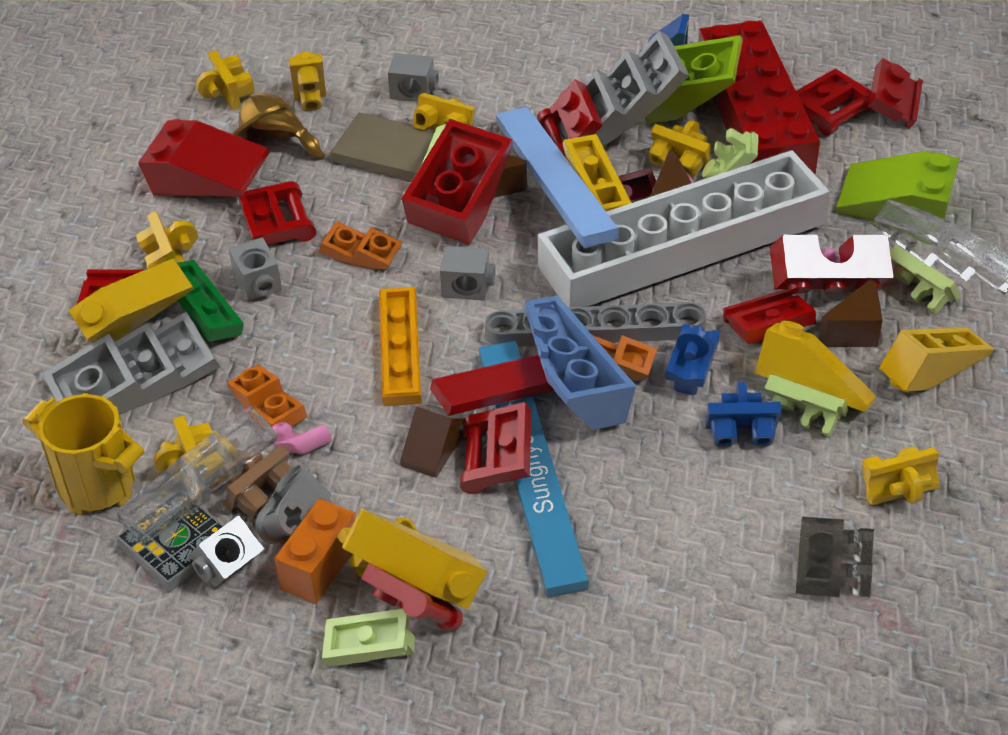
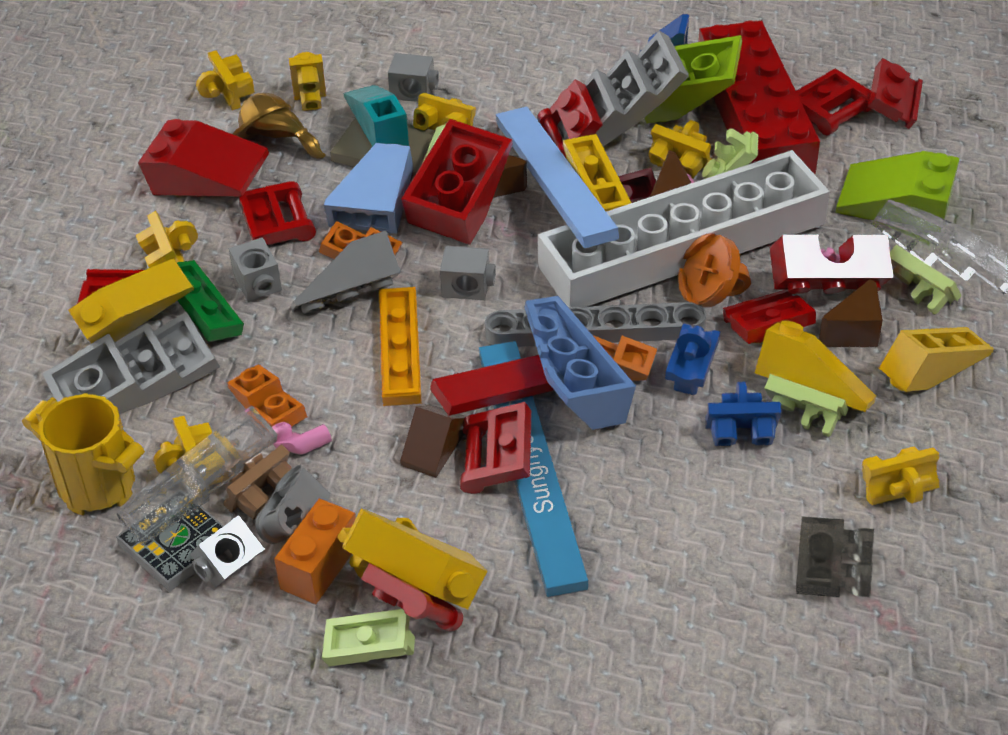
none -> light grey slope [291,231,400,314]
none -> light blue slope [324,143,413,234]
none -> teal slope [343,85,409,147]
none -> orange tile [678,233,751,308]

